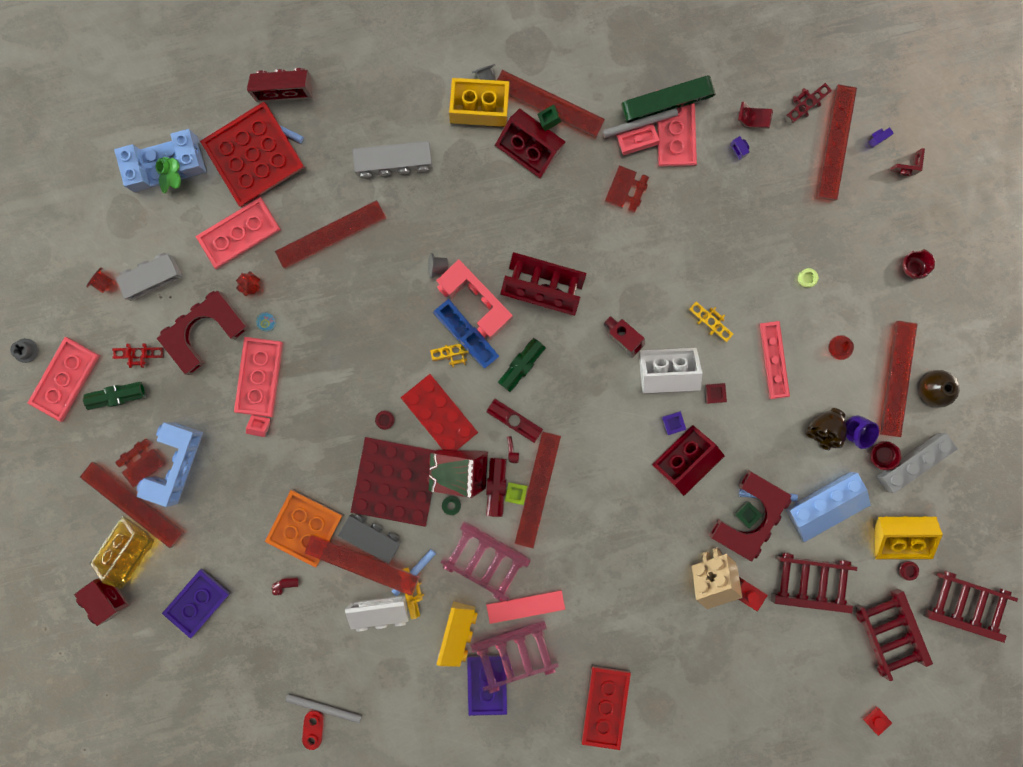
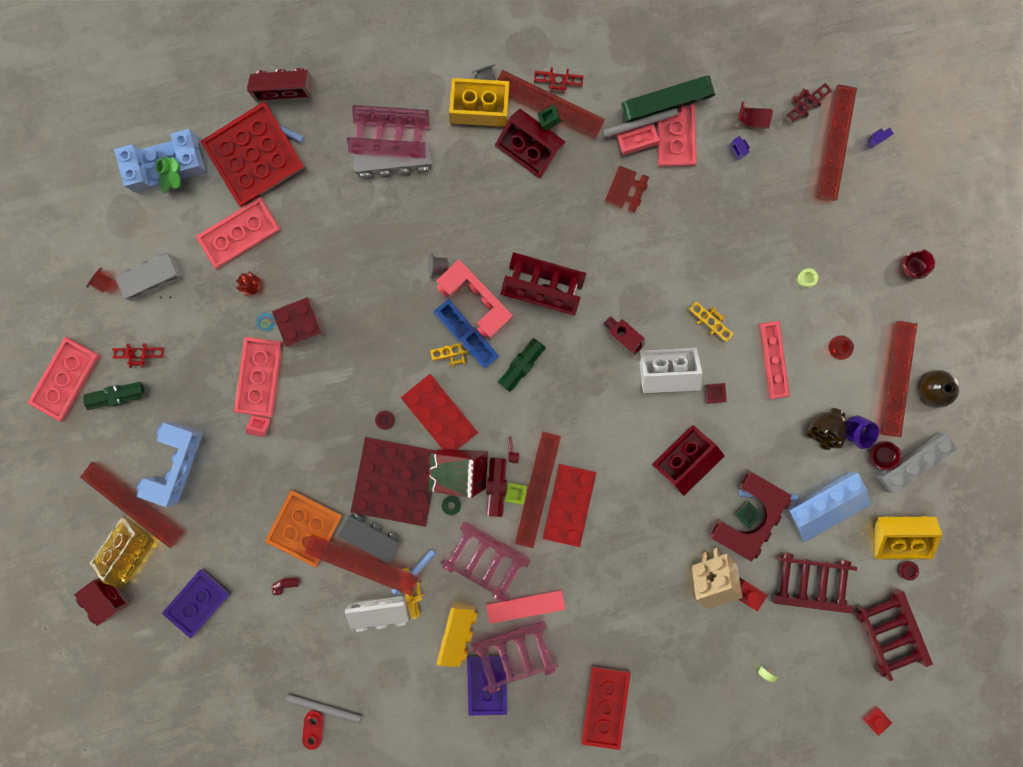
dark grey piece [10,338,38,363] -> none
clear red plate [115,438,166,488] -> none
dark red arch [157,291,250,375] -> none
clear red plate [275,200,386,269] -> none
dark red piece [486,398,543,443] -> none
dark purple plate [662,411,687,435] -> none
dark red bracket [890,148,925,176] -> none
dark red fence [923,571,1018,643] -> none
none -> dark red brick [272,297,326,348]
none -> clear pink fence [347,105,430,158]
none -> red piece [534,67,584,93]
none -> red plate [542,464,597,547]
none -> yellowish green tile [758,666,778,683]

